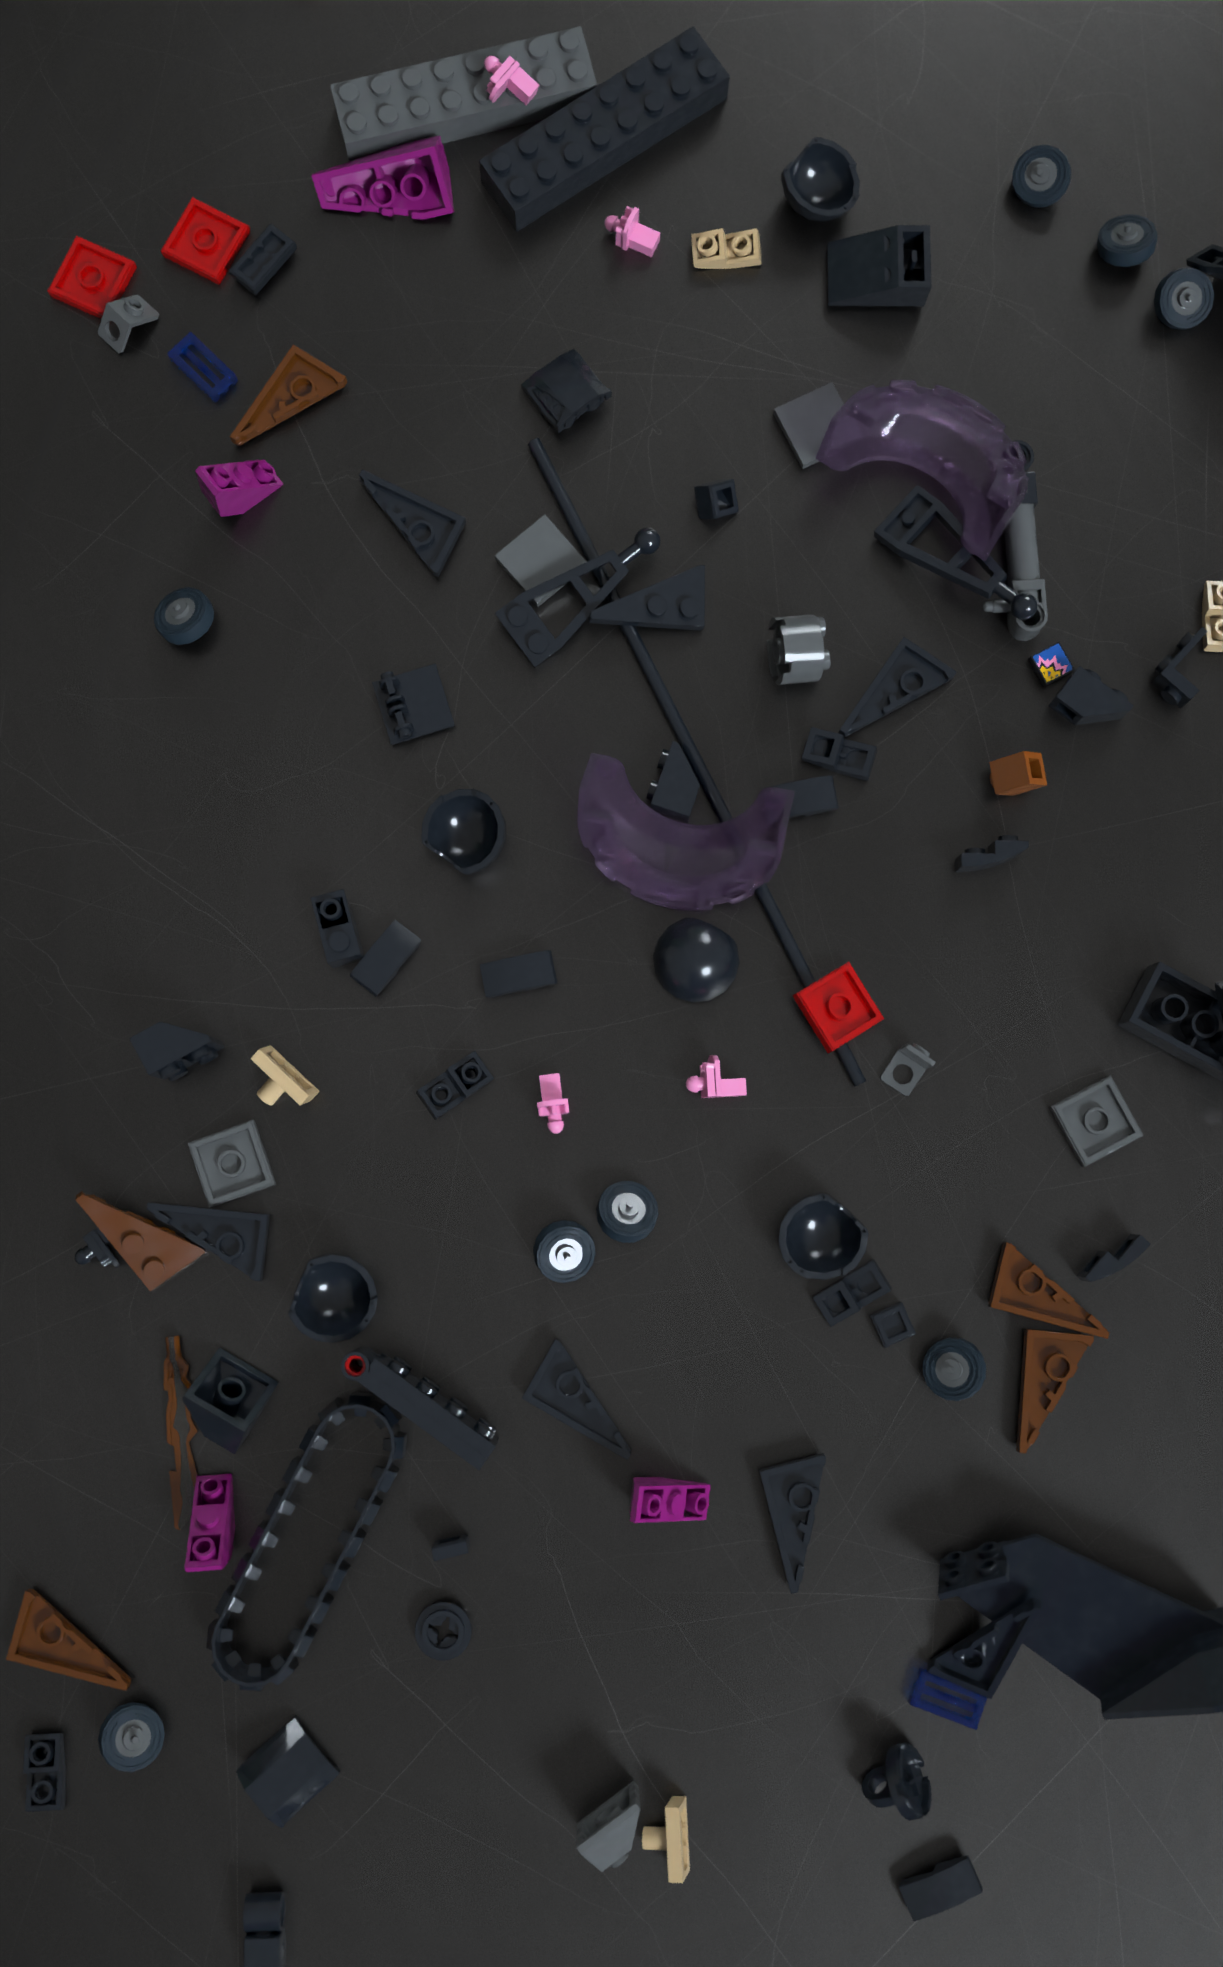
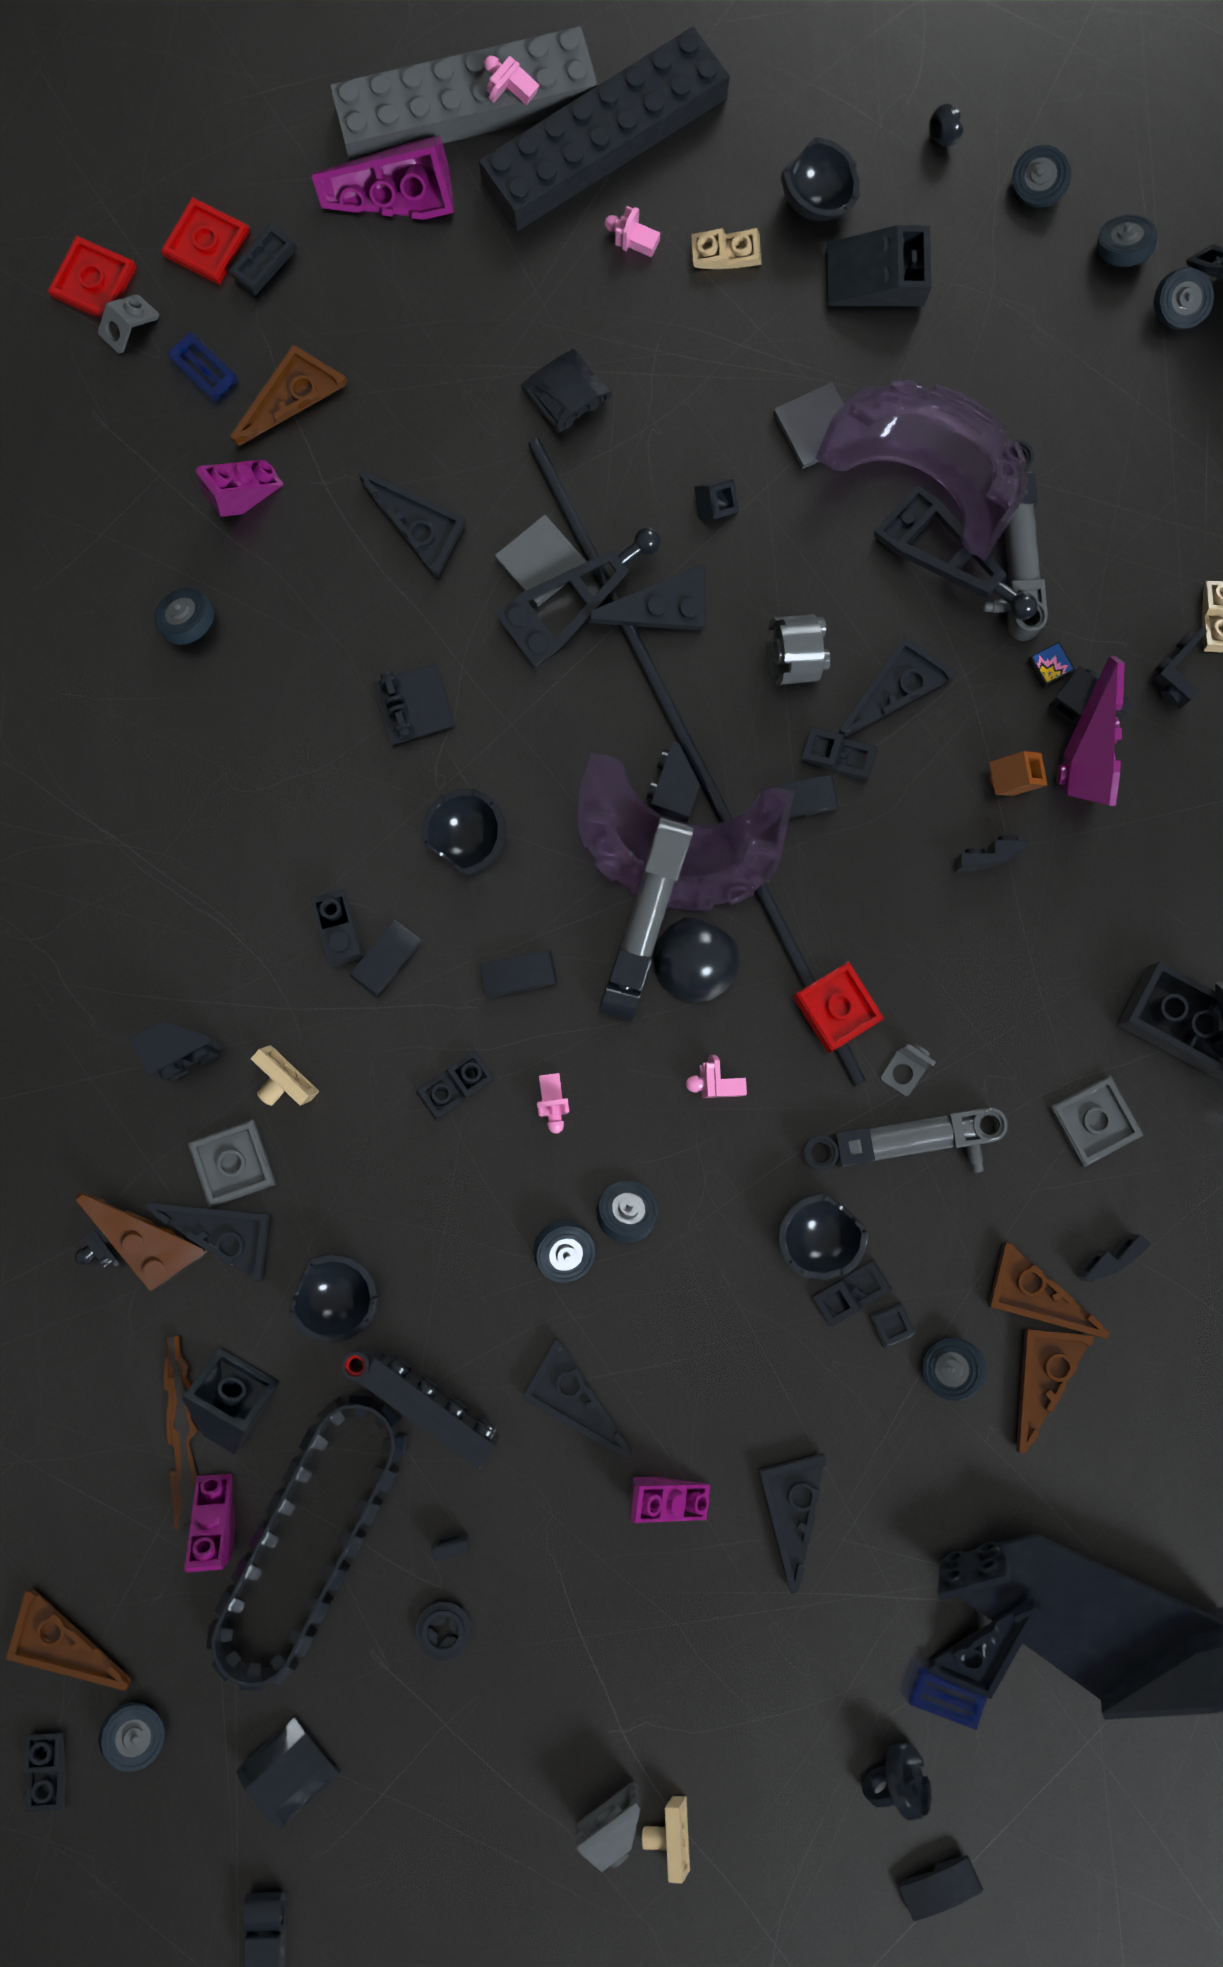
none -> dark grey piece [599,817,693,1021]
none -> dark grey piece [801,1108,1008,1173]
none -> black plate [929,103,963,147]
none -> magenta wedge [1056,656,1125,806]

